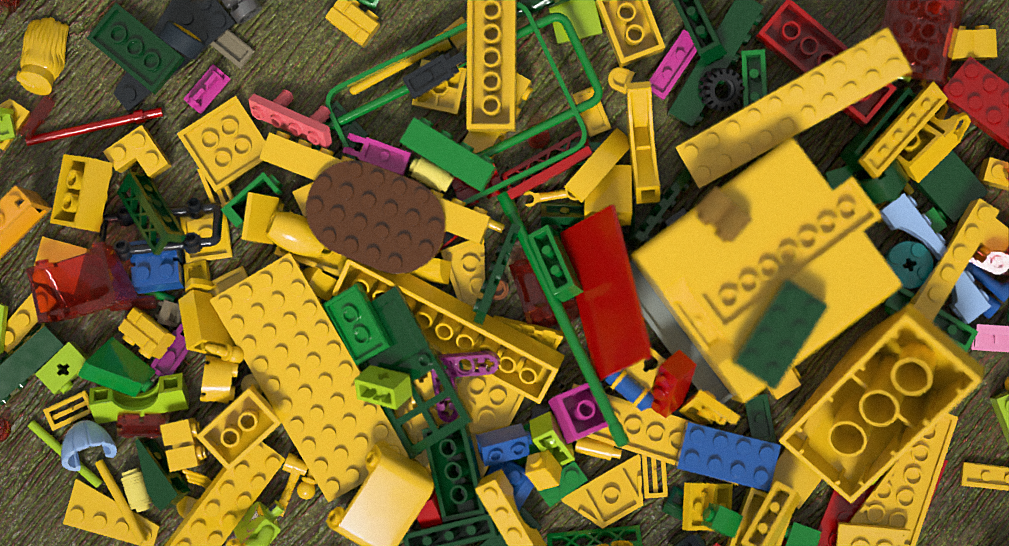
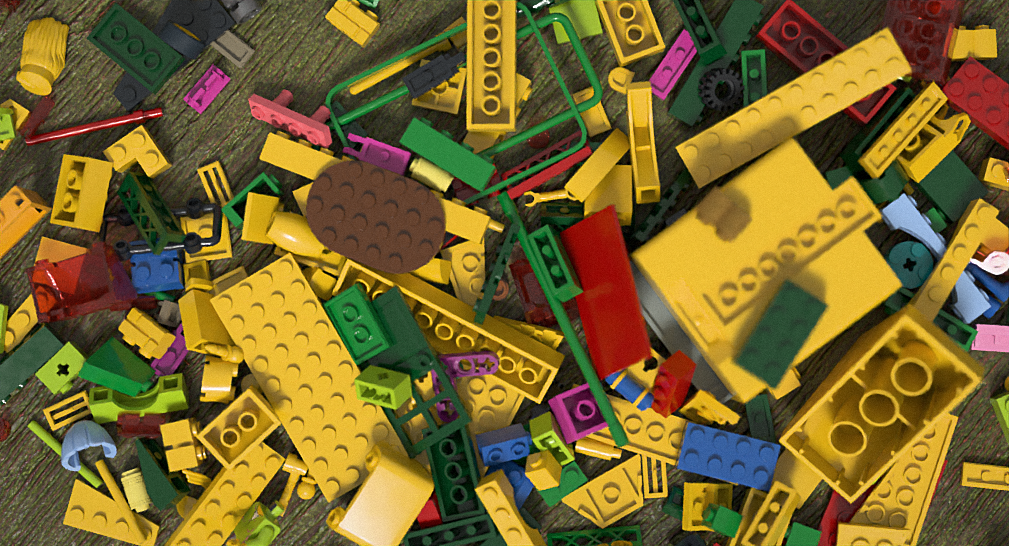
yellow plate [177,96,266,193] -> none

